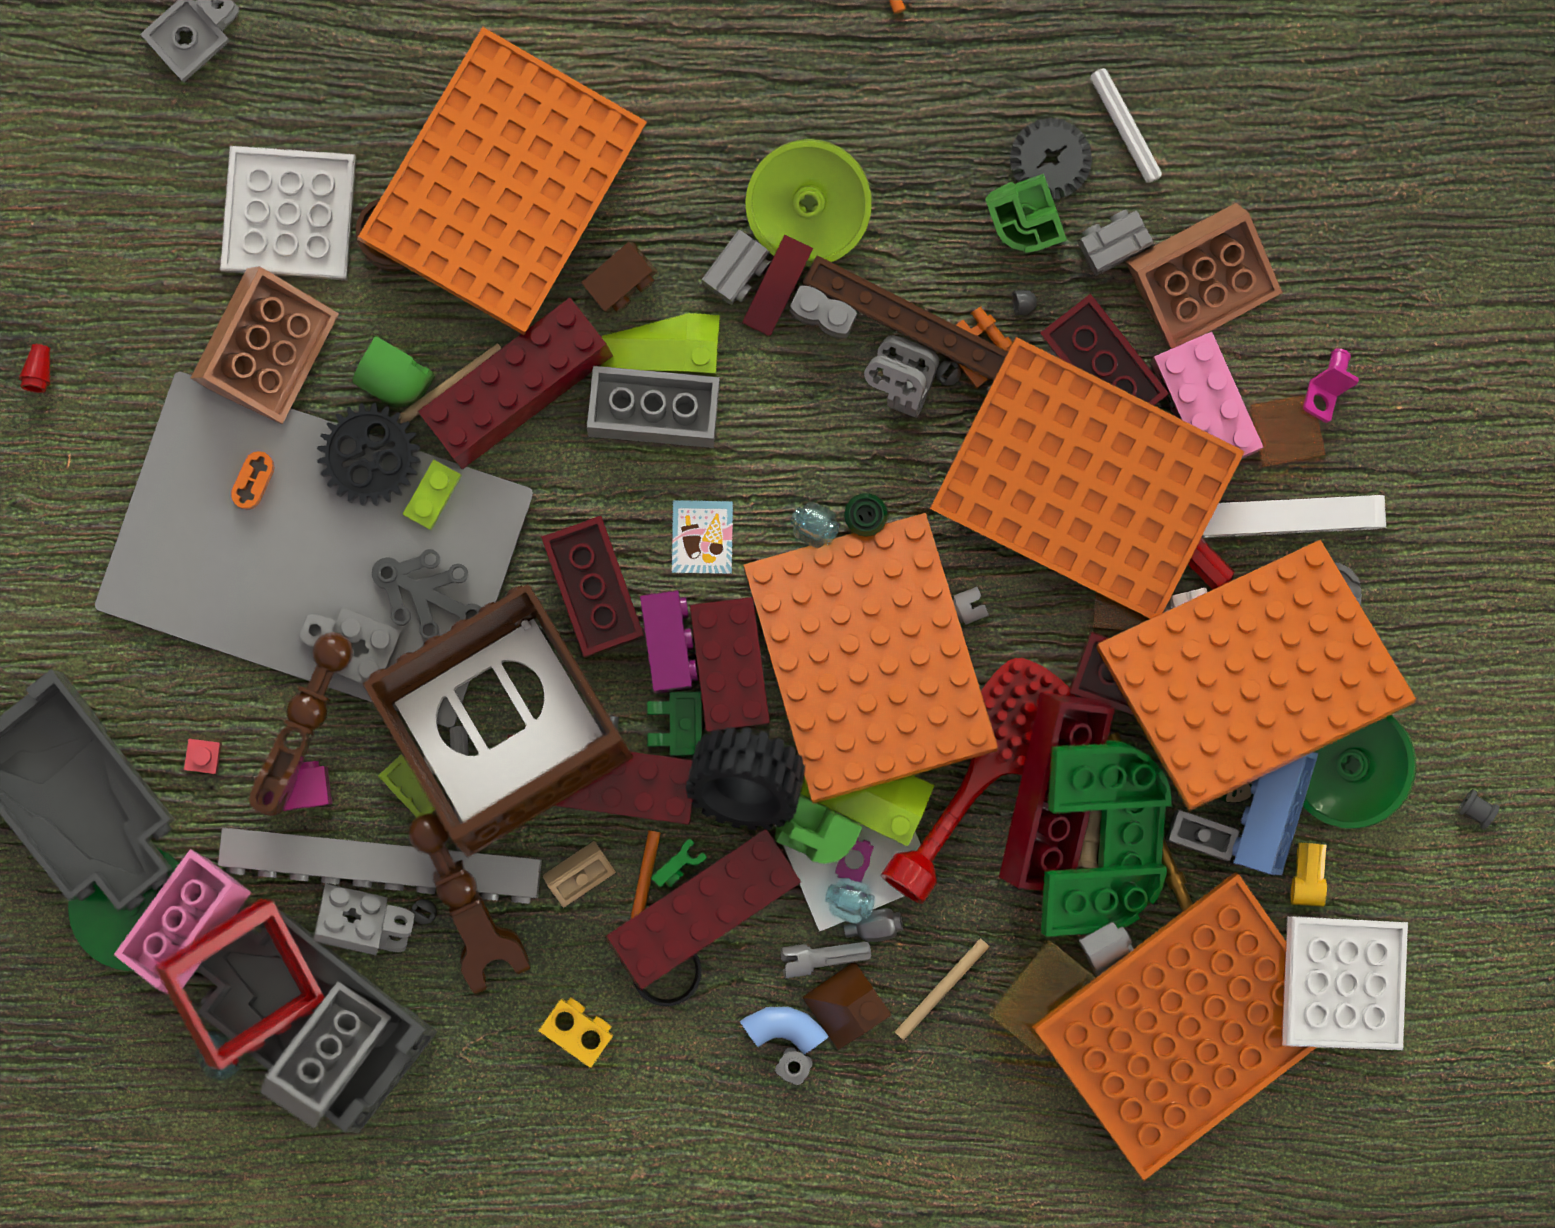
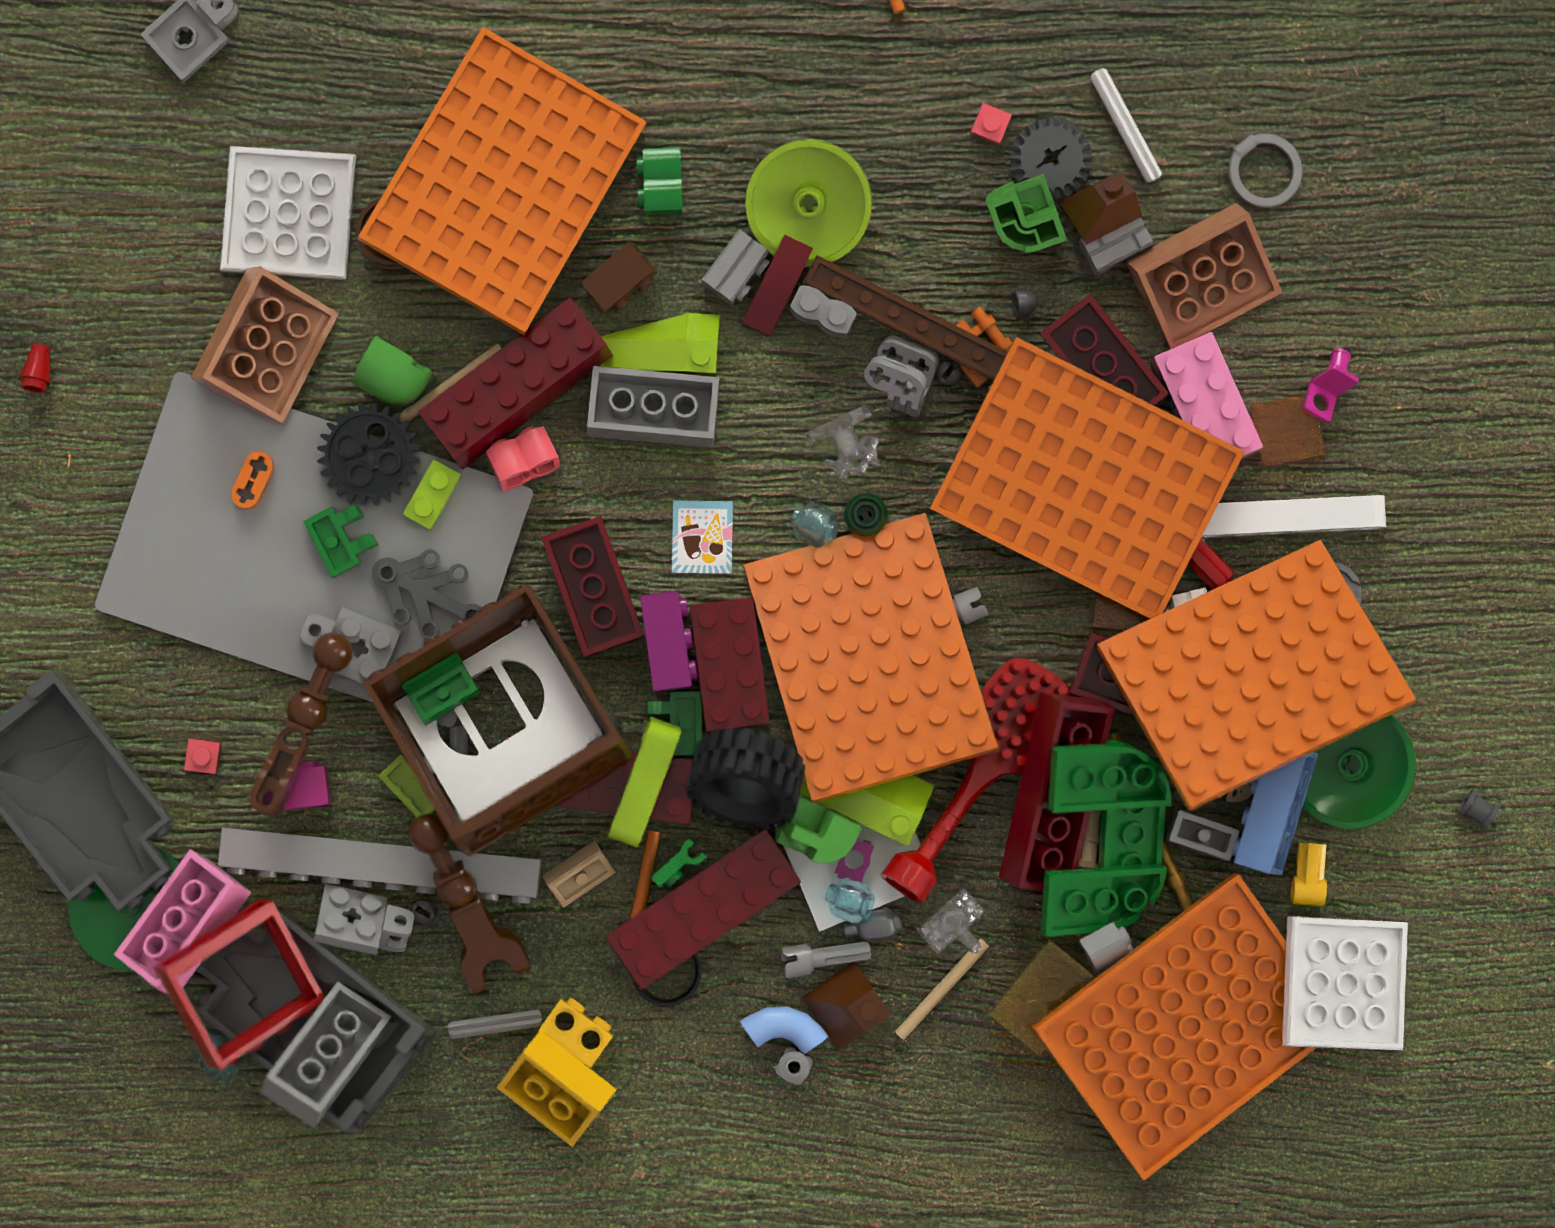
none -> green plate [303,505,378,578]
none -> green plate [402,652,480,726]
none -> light grey axle [448,1010,543,1039]
none -> coral brick [486,426,561,491]
none -> yellow brick [497,1030,617,1147]
none -> lime beam [607,716,681,848]
none -> green brick [637,148,683,215]
none -> clear piece [805,404,880,481]
none -> clear piece [916,888,985,954]
none -> coral plate [970,103,1012,145]
none -> reddish brown slope [1059,172,1142,245]
none -> light grey piece [1228,133,1302,208]

